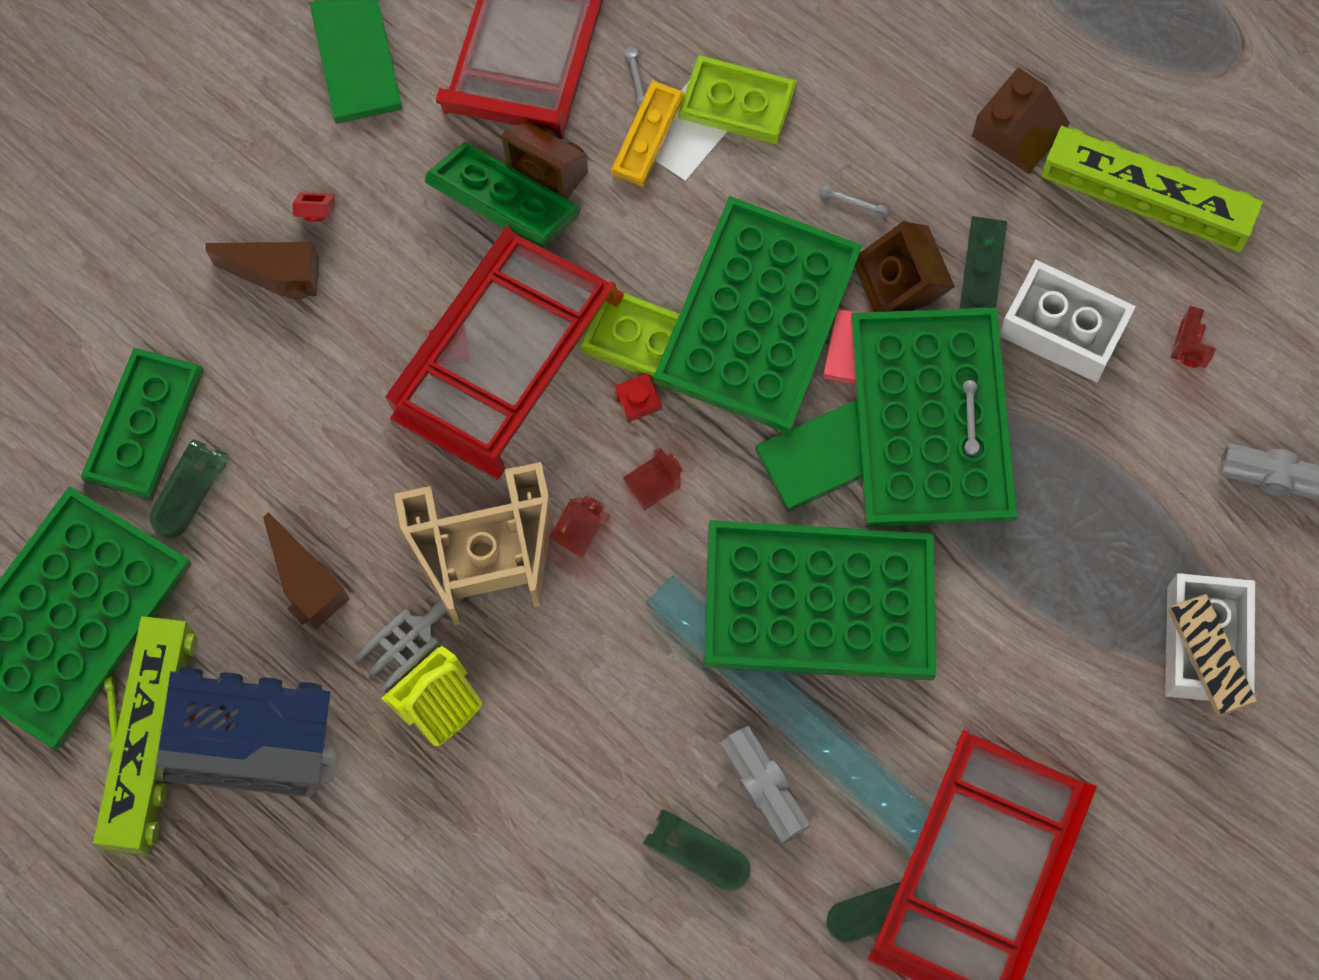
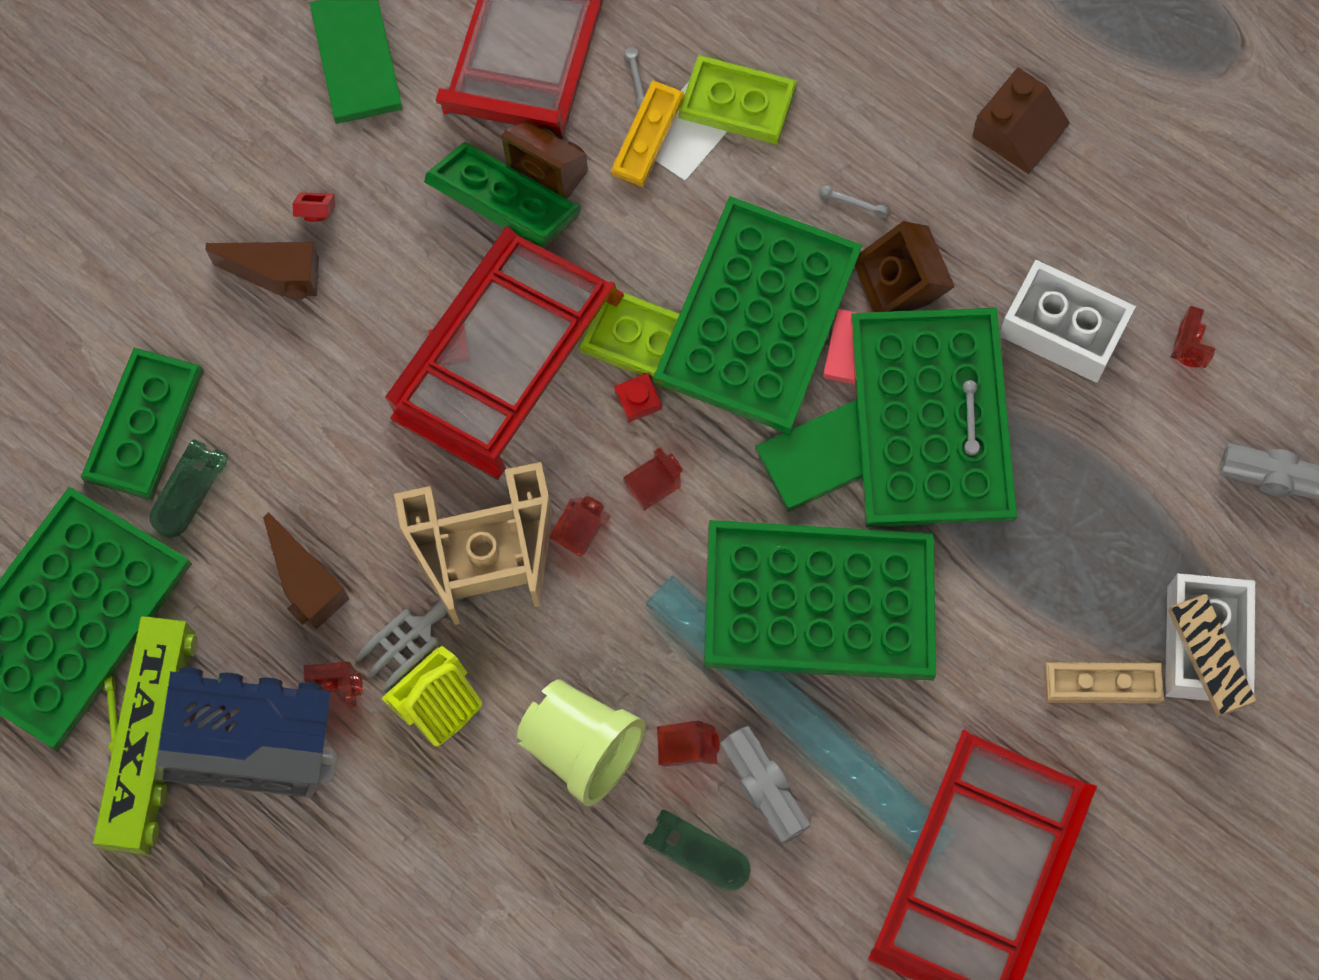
clear green plate [826,873,937,943] -> none
clear green plate [959,216,1007,309] -> none
lime brick [1041,126,1263,253] -> none
none -> clear red bracket [304,662,363,707]
none -> yellowish green piece [517,679,645,806]
none -> clear red bracket [657,720,720,767]
none -> tan tile [1044,662,1164,704]

